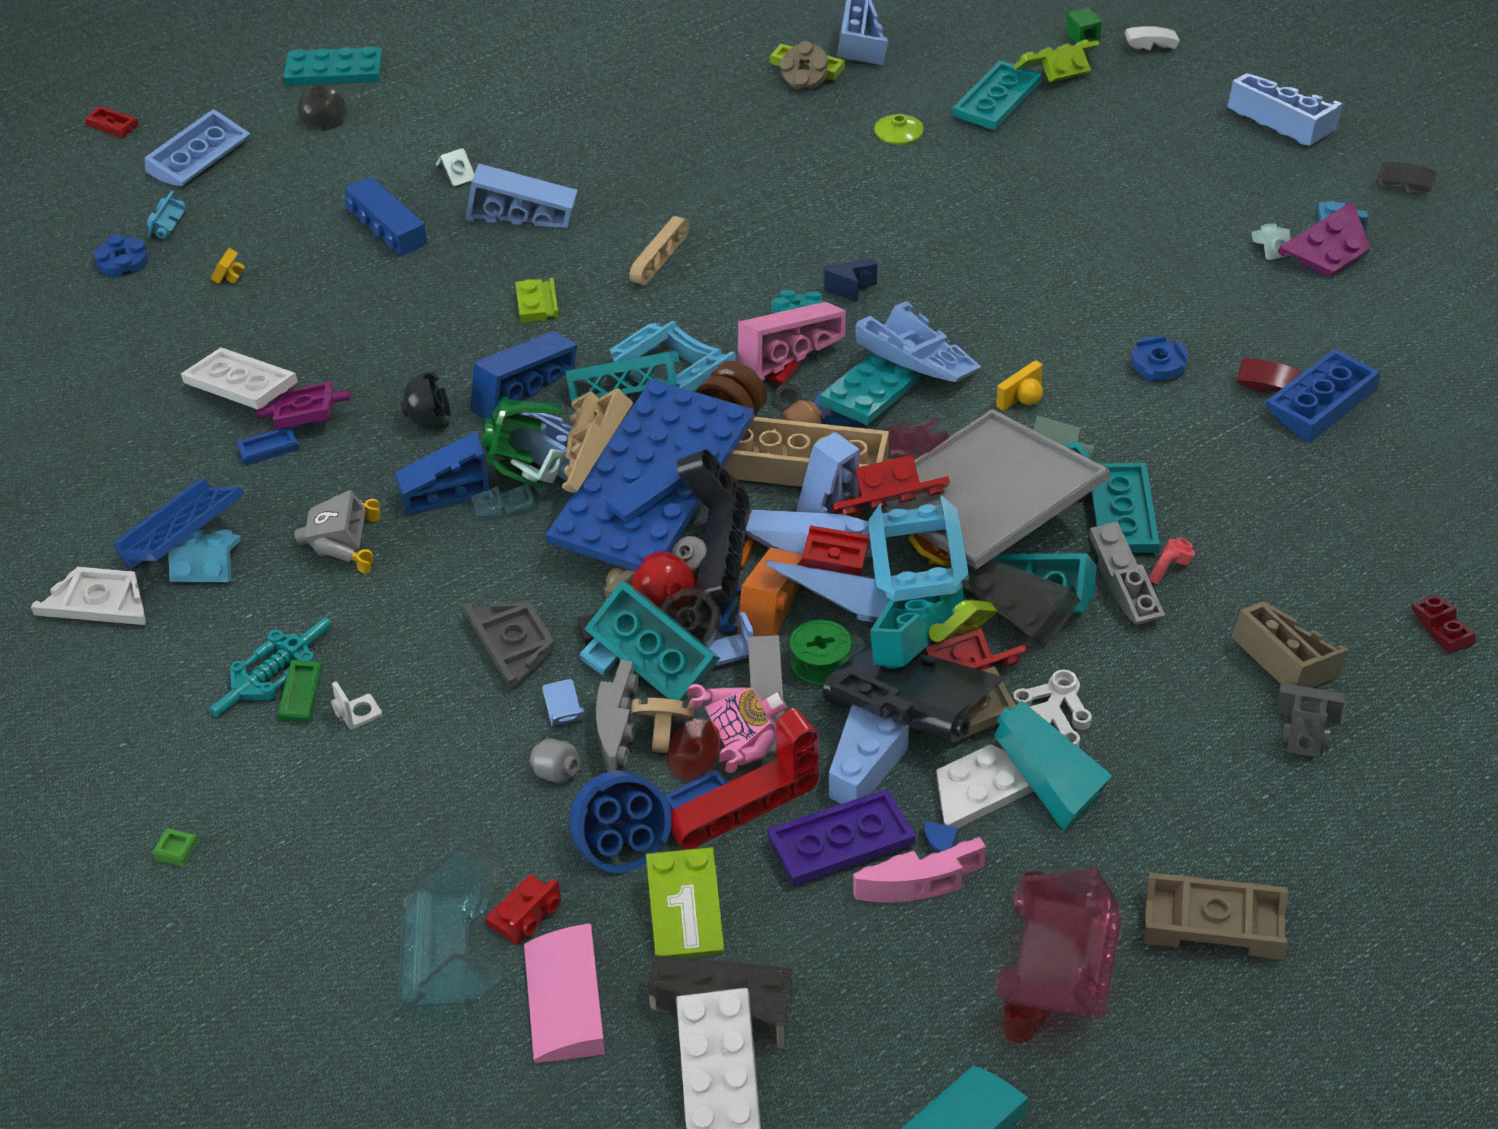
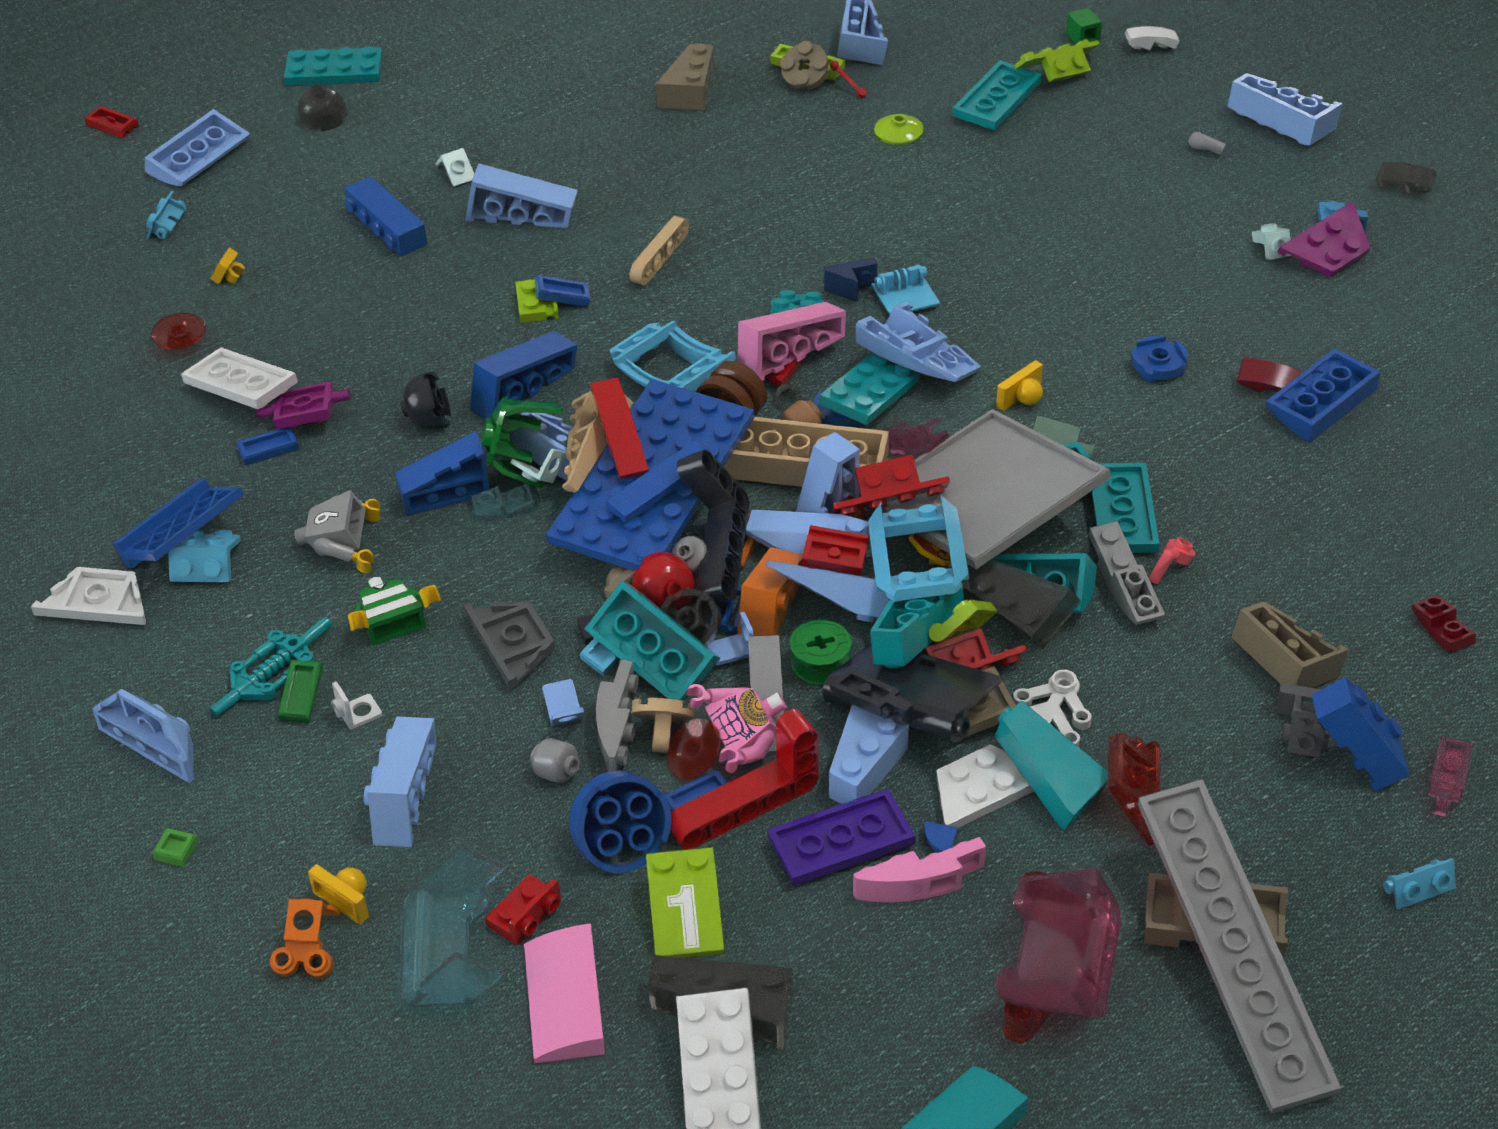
blue plate [94,234,148,277] -> none
teal fence [565,351,680,404] -> none
none -> light blue wedge [92,689,194,783]
none -> clear red dish [151,313,206,350]
none -> orange piece [270,899,340,979]
none -> yellow tile [308,864,369,924]
none -> green torso [347,577,441,646]
none -> light blue wedge [364,716,436,847]
none -> blue tile [534,275,590,307]
none -> red slope [590,377,649,481]
none -> dark tan wedge [656,43,714,110]
none -> red hinge [830,61,867,98]
none -> medium azure hinge [871,264,940,315]
none -> clear red wing [1107,733,1160,846]
none -> light grey plate [1138,779,1341,1114]
none -> light grey arm [1189,132,1225,155]
none -> blue wedge [1312,677,1410,792]
none -> medium azure hinge [1383,858,1456,910]
none -> clear pink hinge [1428,736,1474,817]

